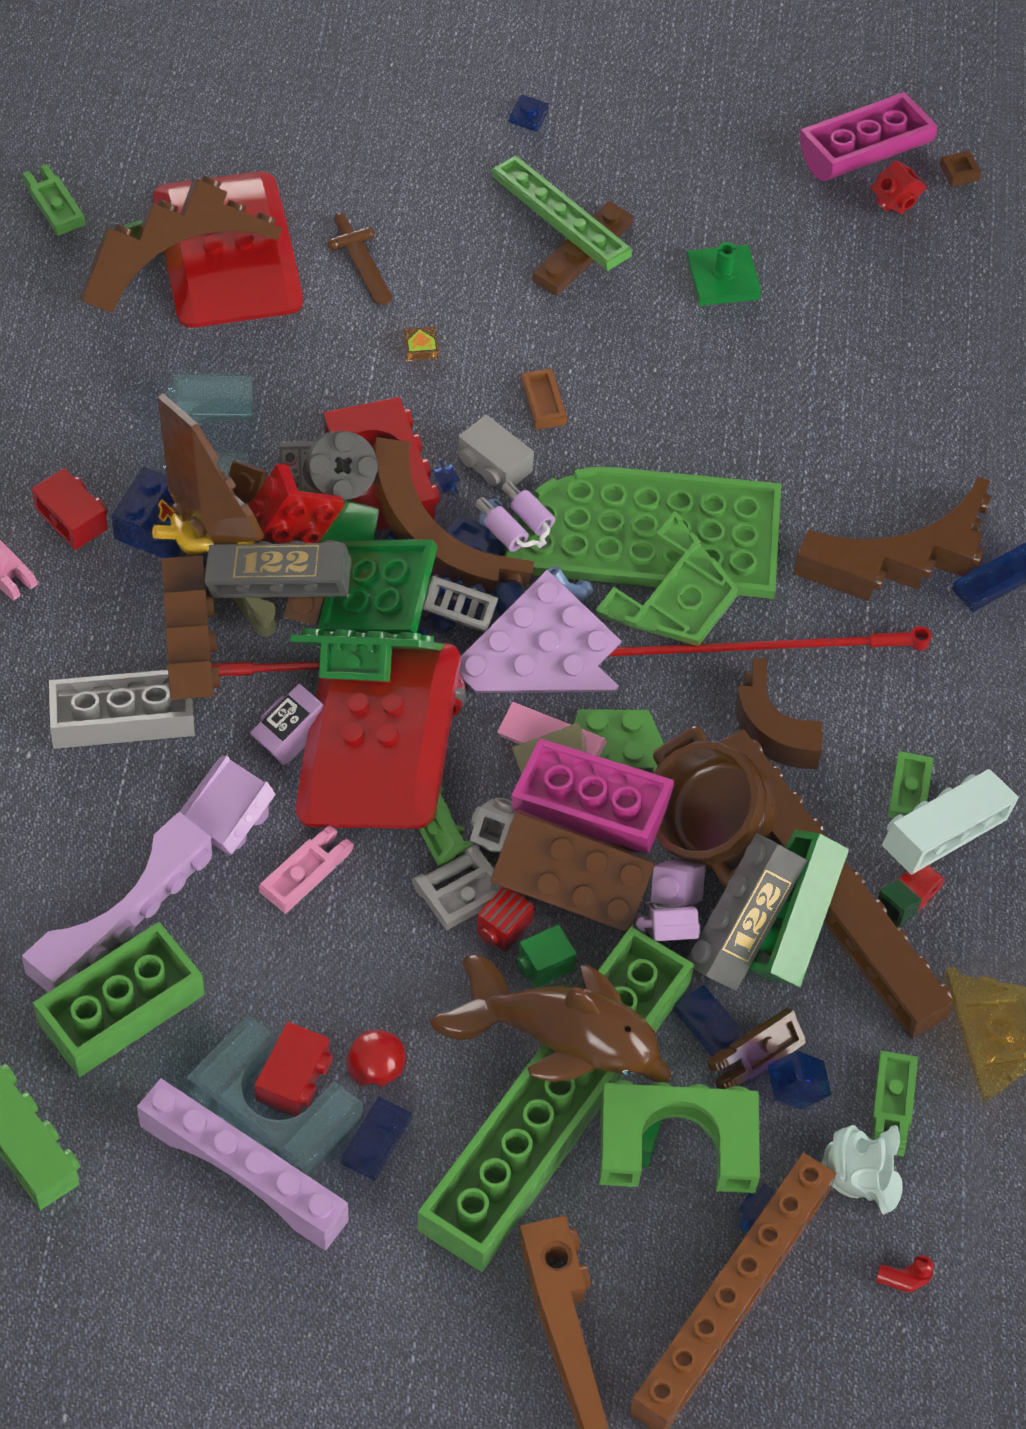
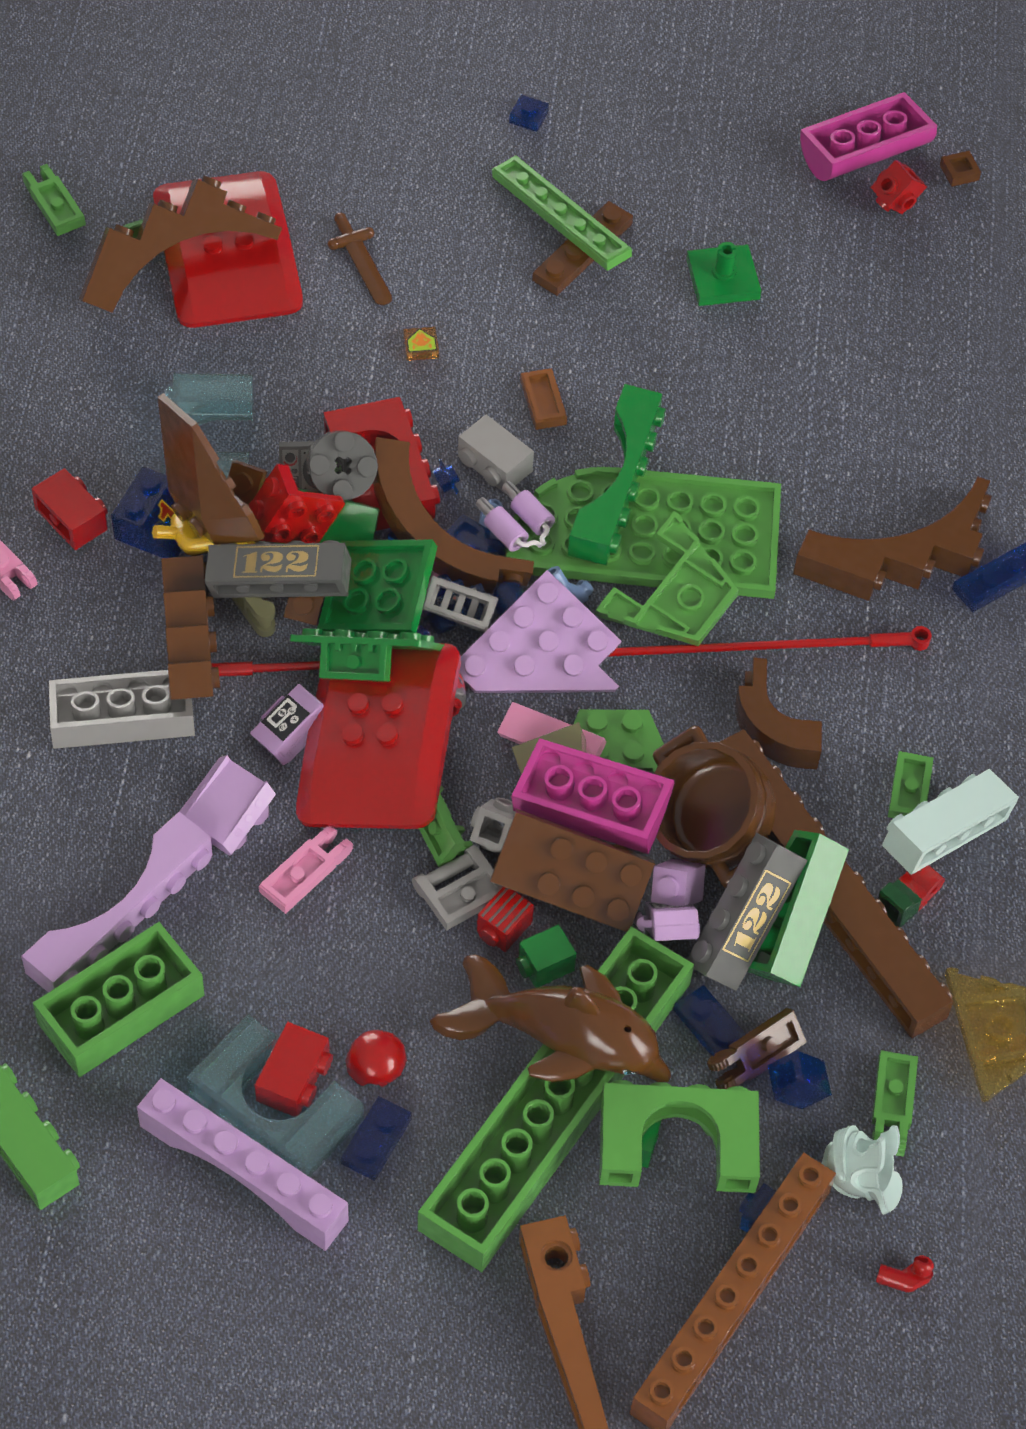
none -> green arch [568,384,666,566]

